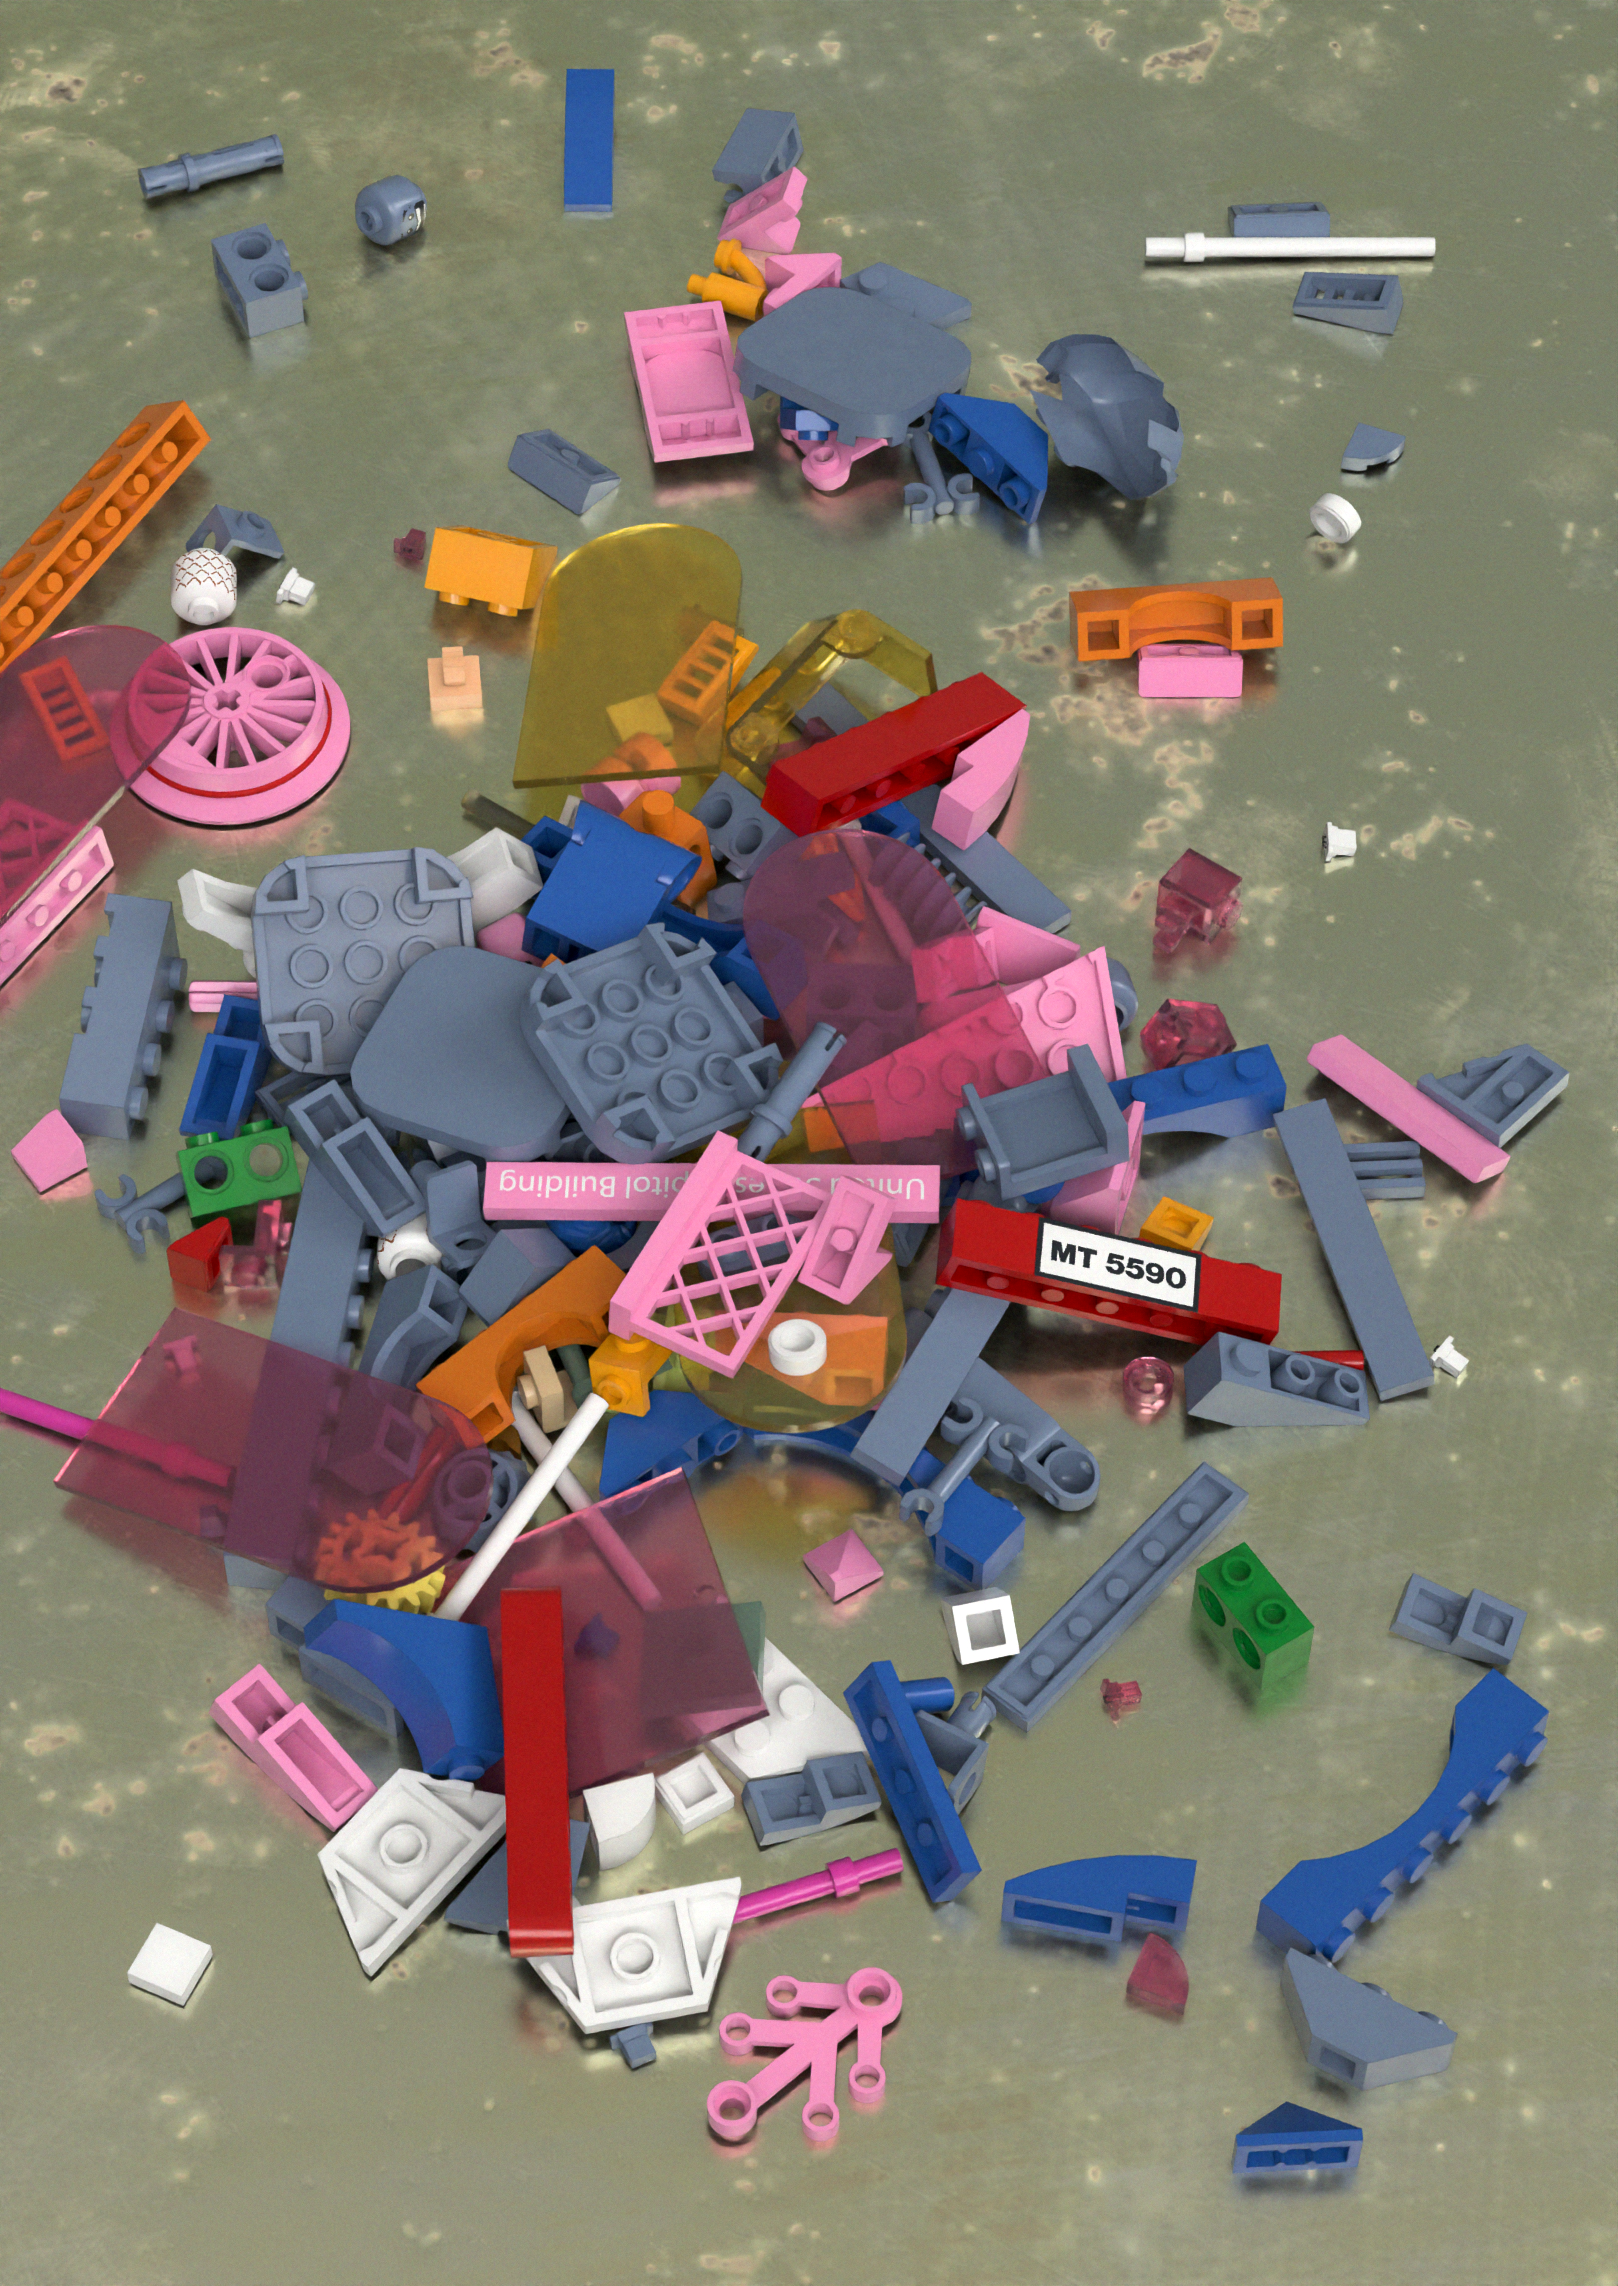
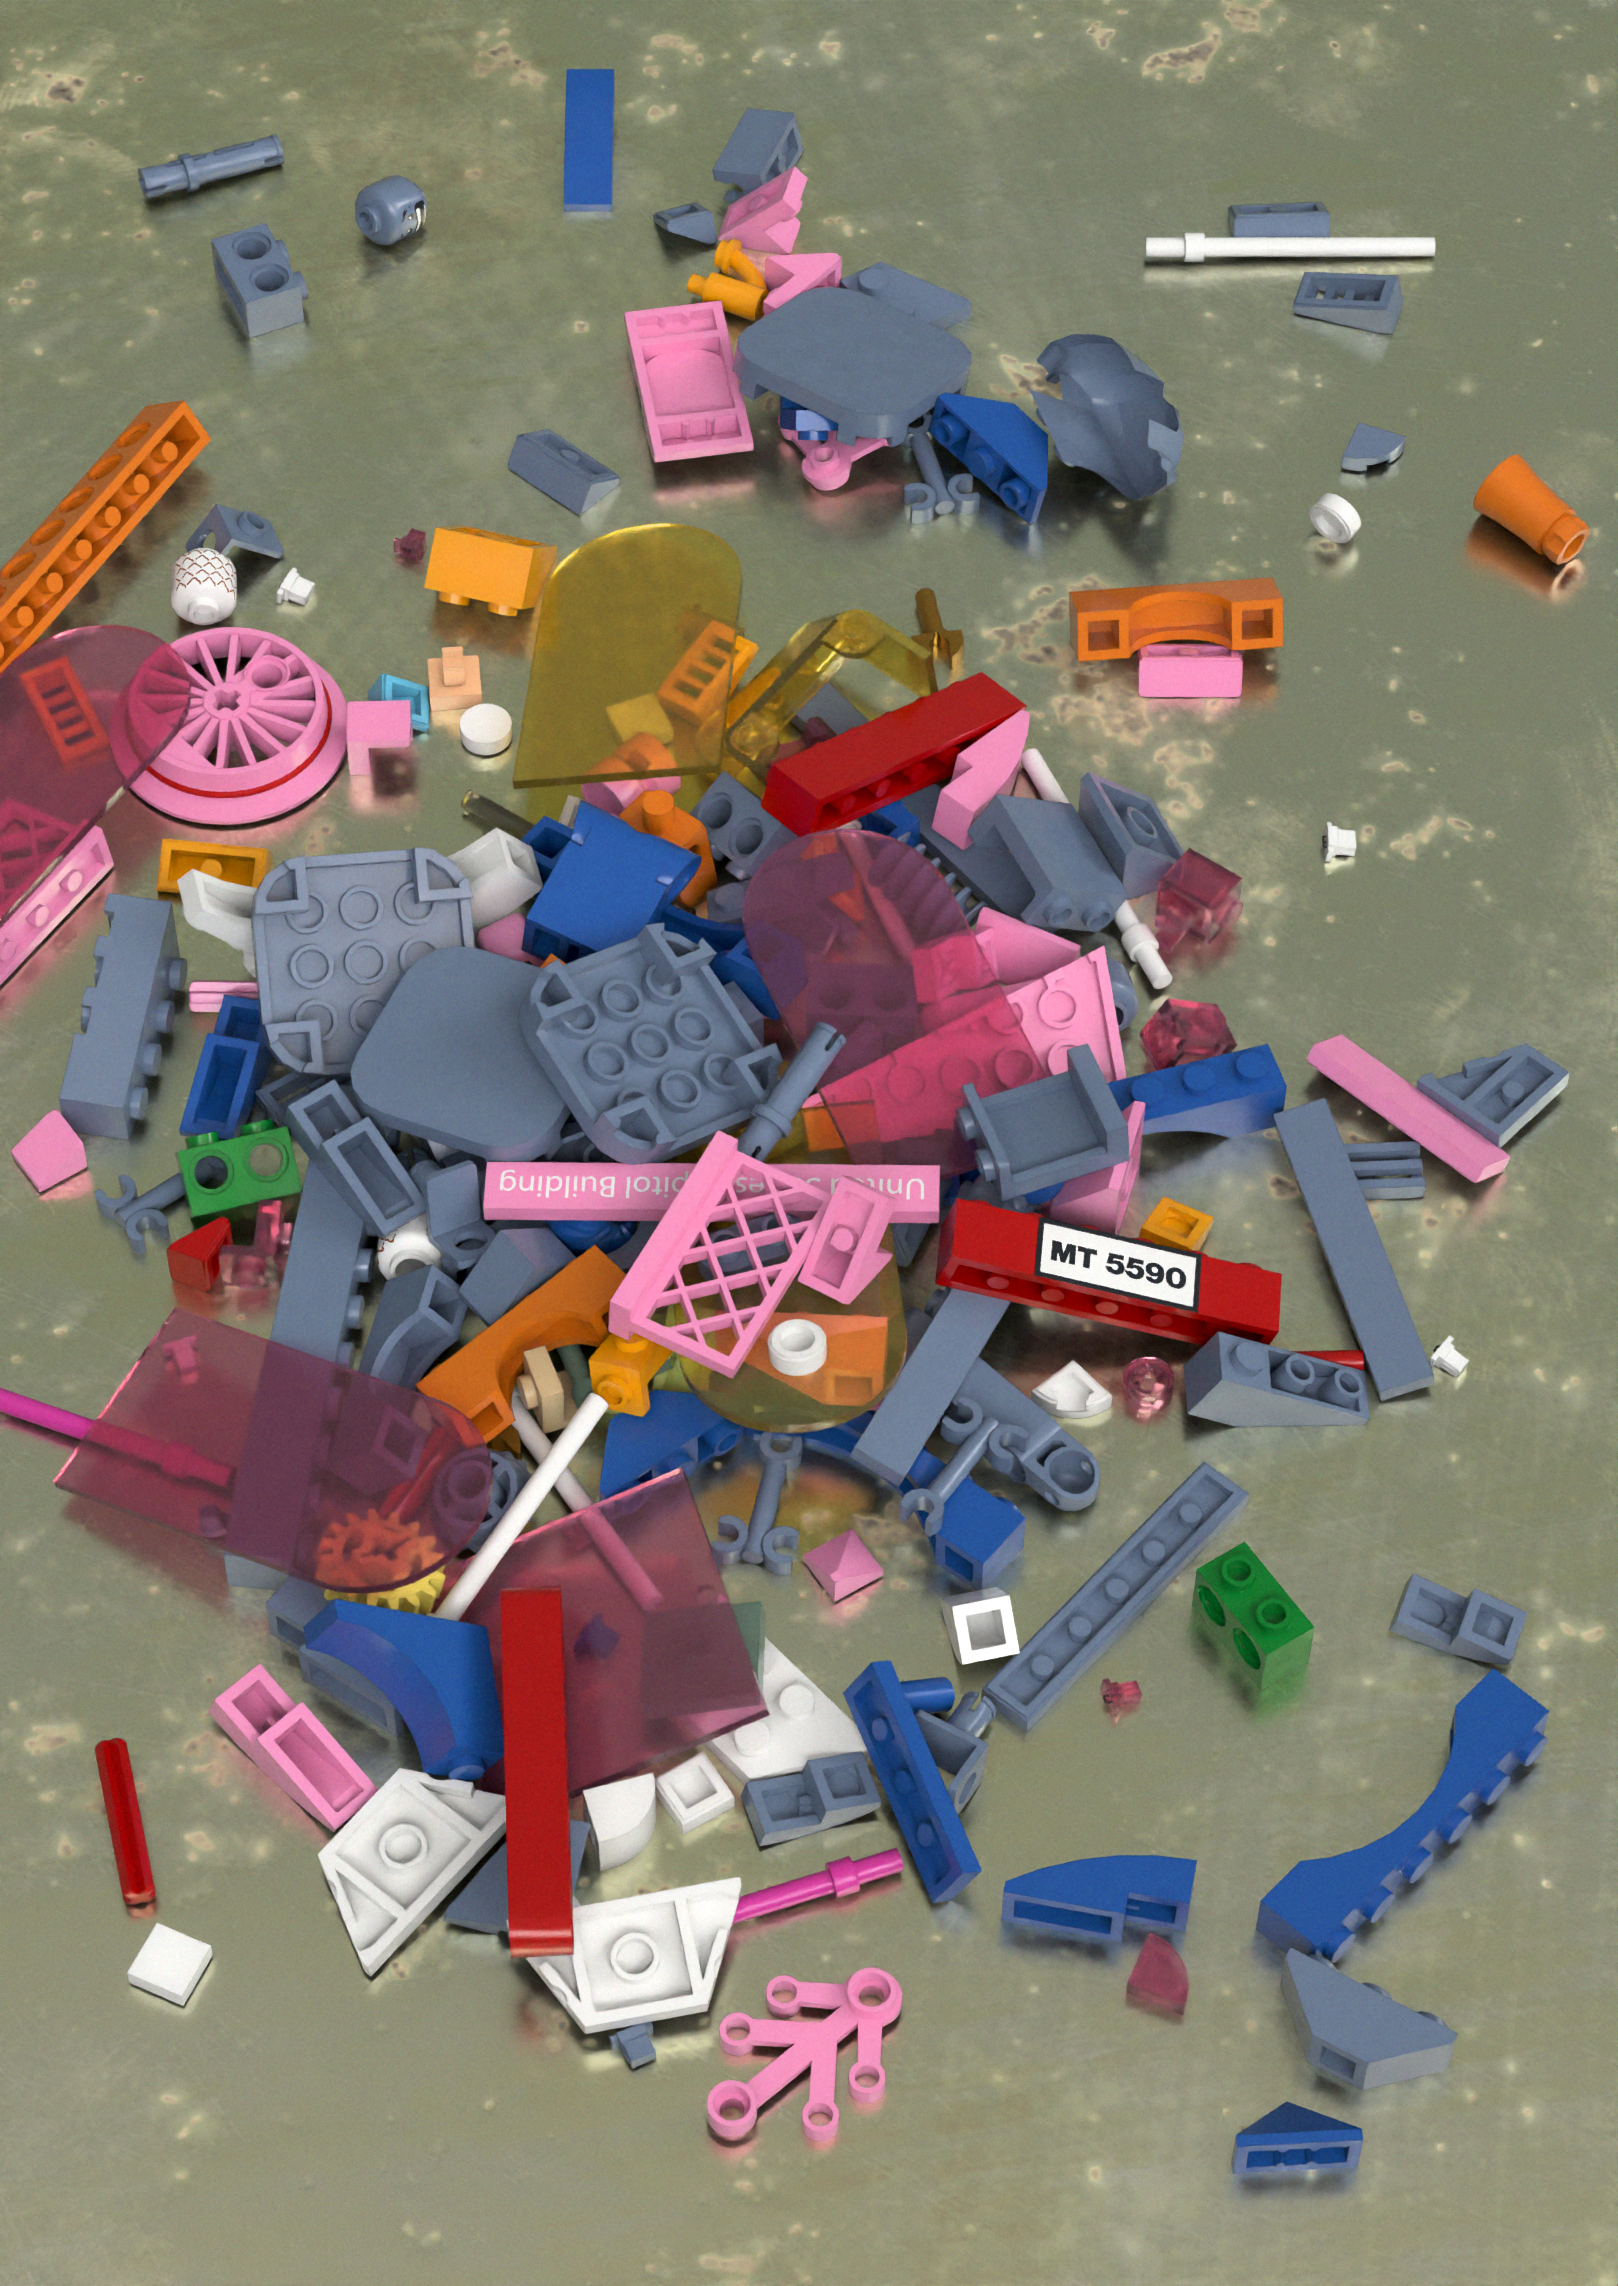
none -> red axle [95,1738,156,1905]
none -> light orange slope [156,838,273,894]
none -> bright pink panel [346,700,413,775]
none -> medium azure slope [368,673,429,732]
none -> white tile [460,704,512,755]
none -> sand blue slope [653,202,718,244]
none -> sand blue bar [711,1430,803,1576]
none -> pearl gold bar [911,588,964,673]
none -> sand blue panel [967,794,1129,932]
none -> white bar [1021,748,1172,989]
none -> white tile [1031,1360,1112,1418]
none -> sand blue slope [1078,772,1196,901]
none -> orange plant [1473,454,1591,565]

